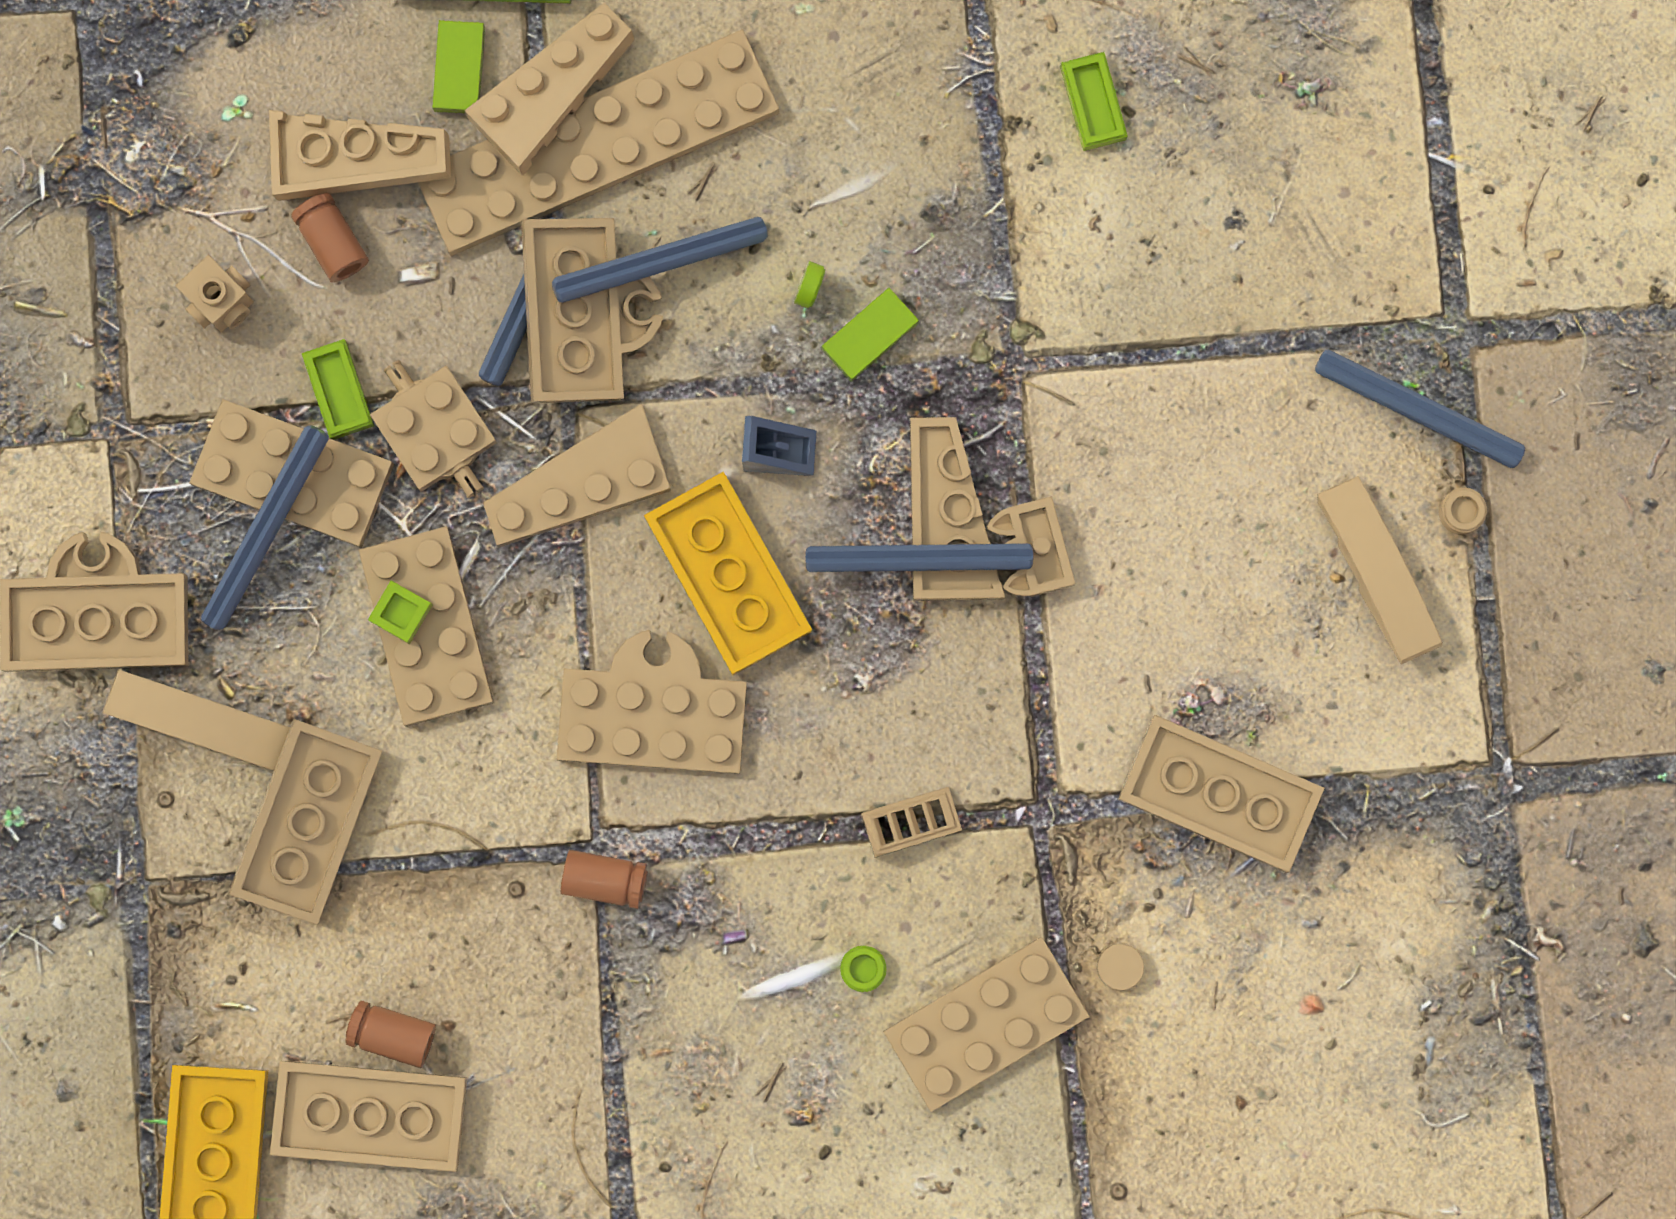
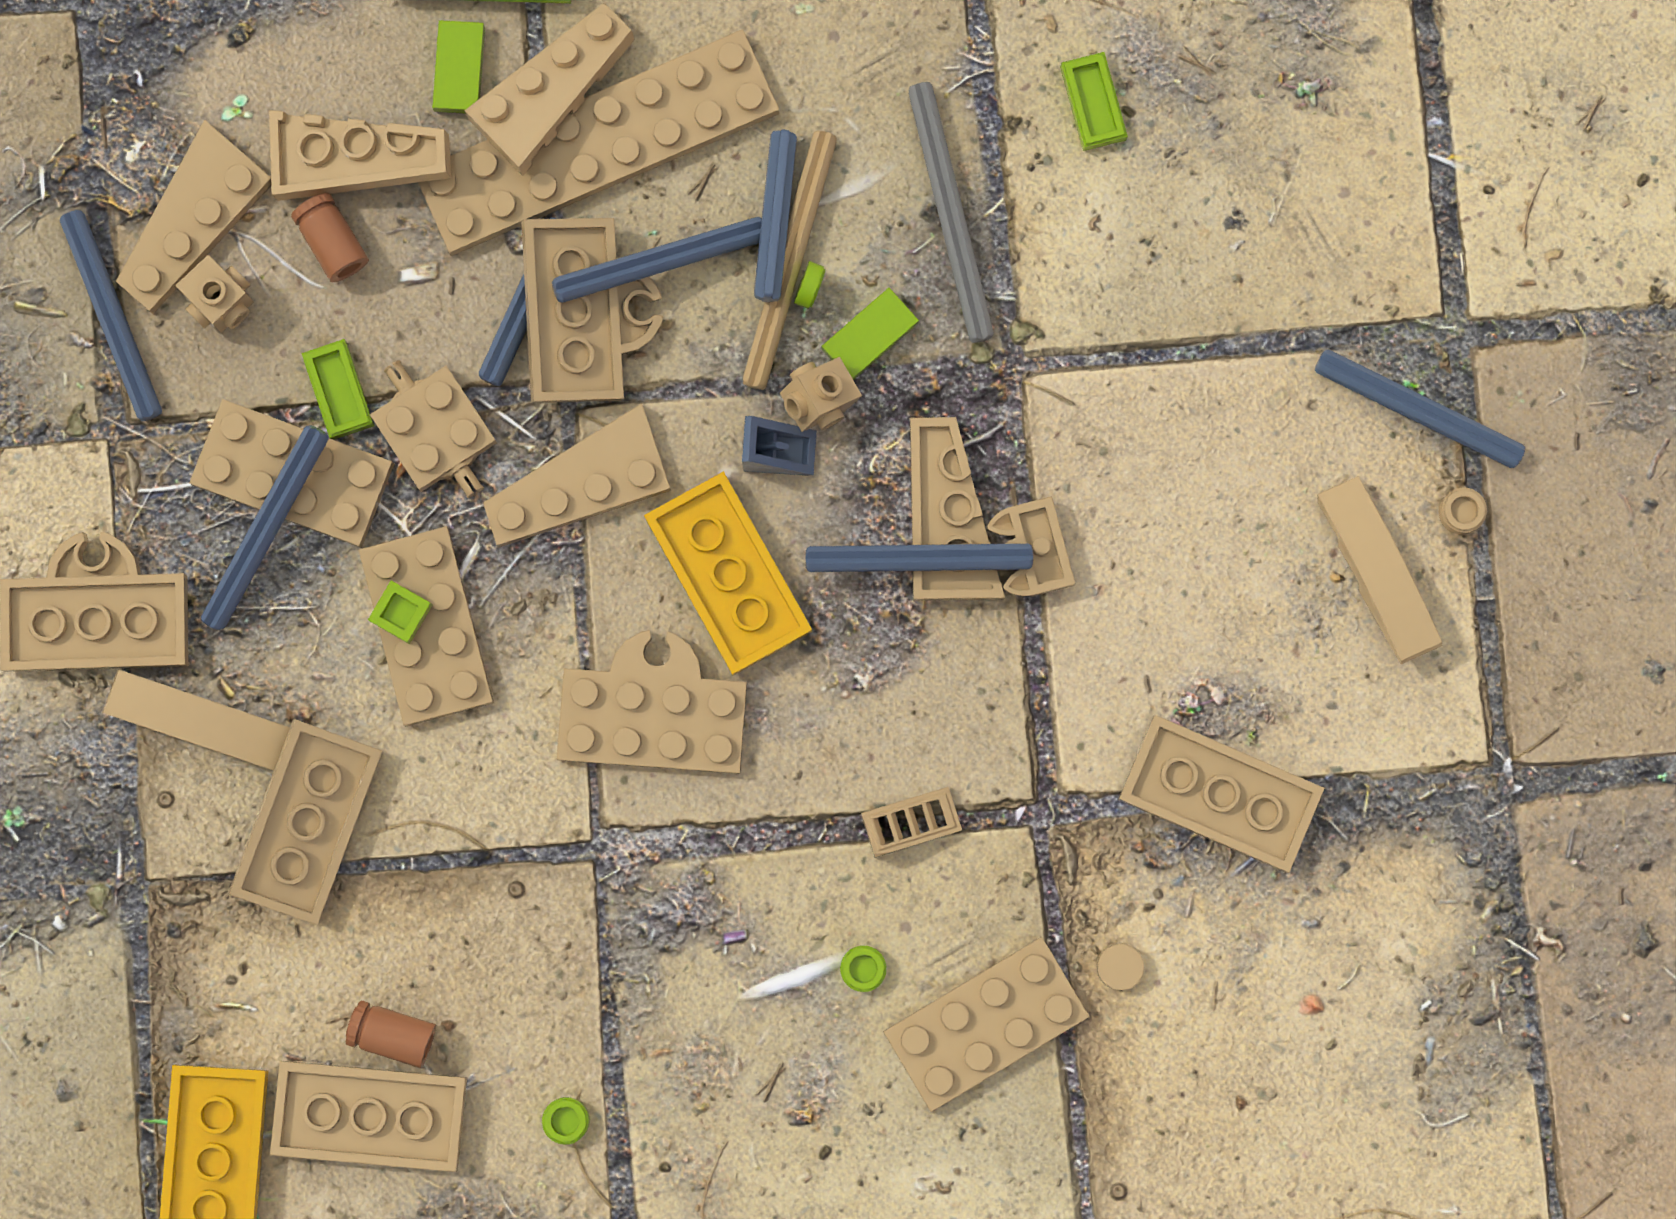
nougat piece [560,849,648,909] -> none
none -> sand blue axle [60,210,162,421]
none -> tan wing [116,120,271,314]
none -> lime tile [542,1097,590,1145]
none -> tan axle [743,130,837,390]
none -> sand blue axle [754,129,797,303]
none -> tan brick [780,357,862,432]
none -> light grey axle [908,82,994,343]

